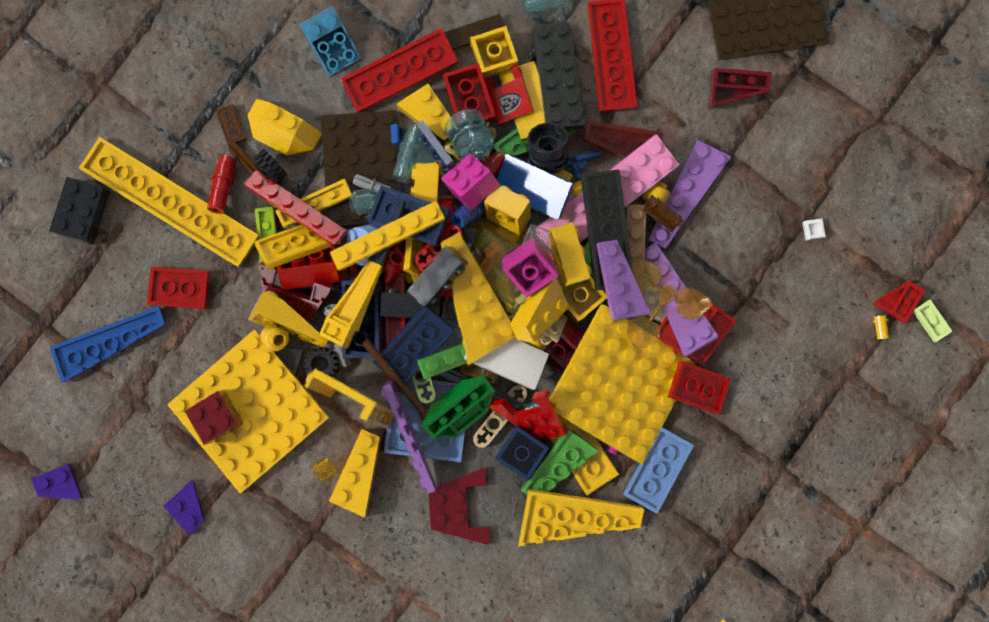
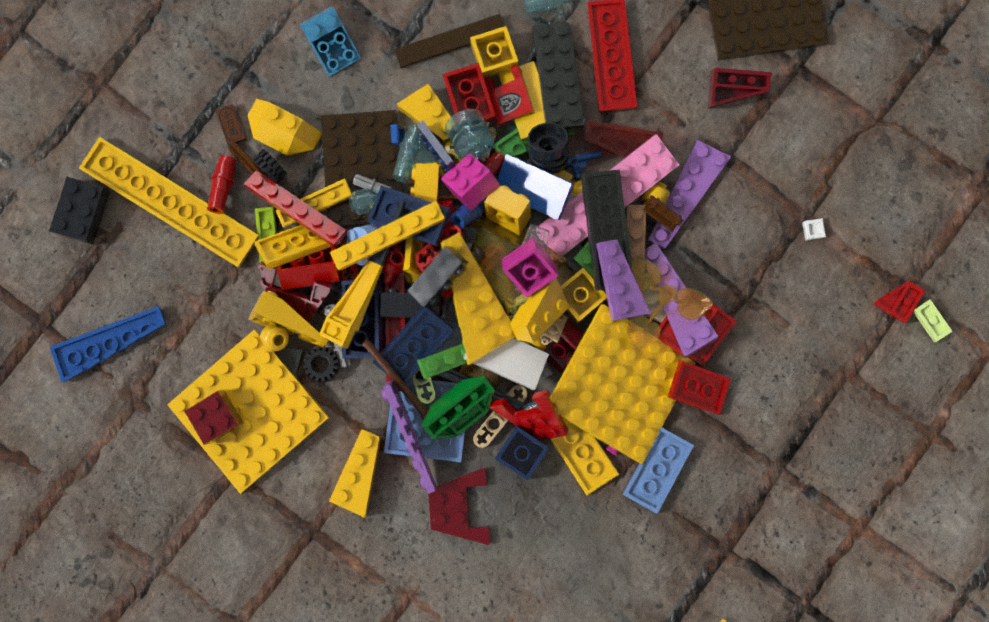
dark purple wing [31,463,83,499] -> none
red plate [147,267,210,310] -> none
dark purple wing [163,480,205,535] -> none
yellow panel [305,369,394,429] -> none
clear yellow plate [310,456,337,482] -> none
red plate [340,28,459,113] -> none
yellow wing [518,489,644,547] -> none
bright green wing [521,428,599,494] -> none
yellow brick [547,222,591,287] -> none
yellow pin [873,315,890,340] -> none

